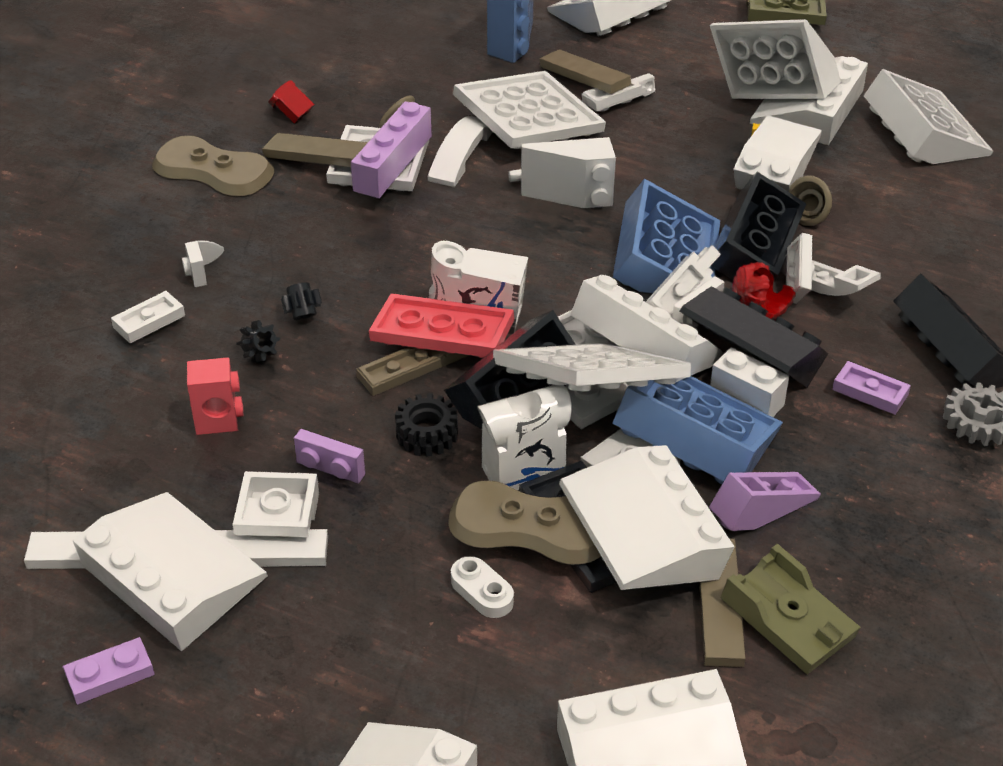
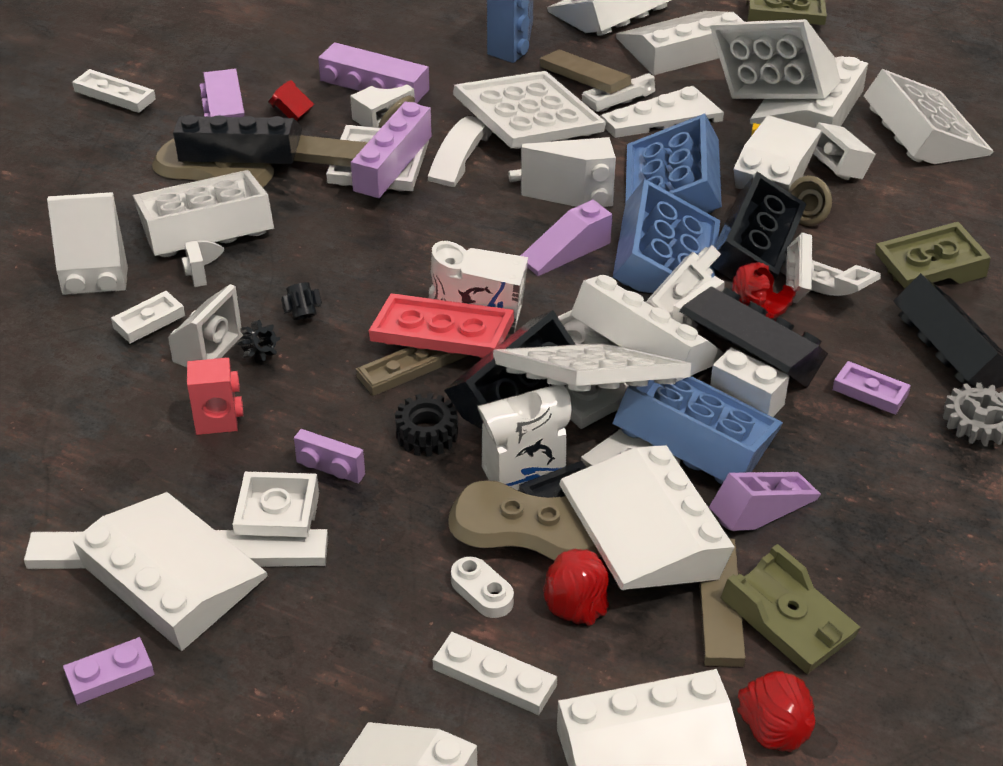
none -> white slope [47,192,128,295]
none -> white plate [72,69,156,113]
none -> white slope [133,170,274,257]
none -> white slope [168,284,243,367]
none -> black slope [173,115,302,164]
none -> lavender brick [200,69,245,117]
none -> lavender brick [318,42,429,103]
none -> white arch [350,85,415,128]
none -> white plate [433,632,557,715]
none -> lavender slope [520,199,612,276]
none -> red hair [543,548,609,626]
none -> white wing [601,86,724,138]
none -> white slope [616,11,744,76]
none -> medium blue slope [625,113,722,213]
none -> red hair [737,671,816,752]
none -> white brick [813,122,876,180]
none -> olive piece [875,222,991,289]

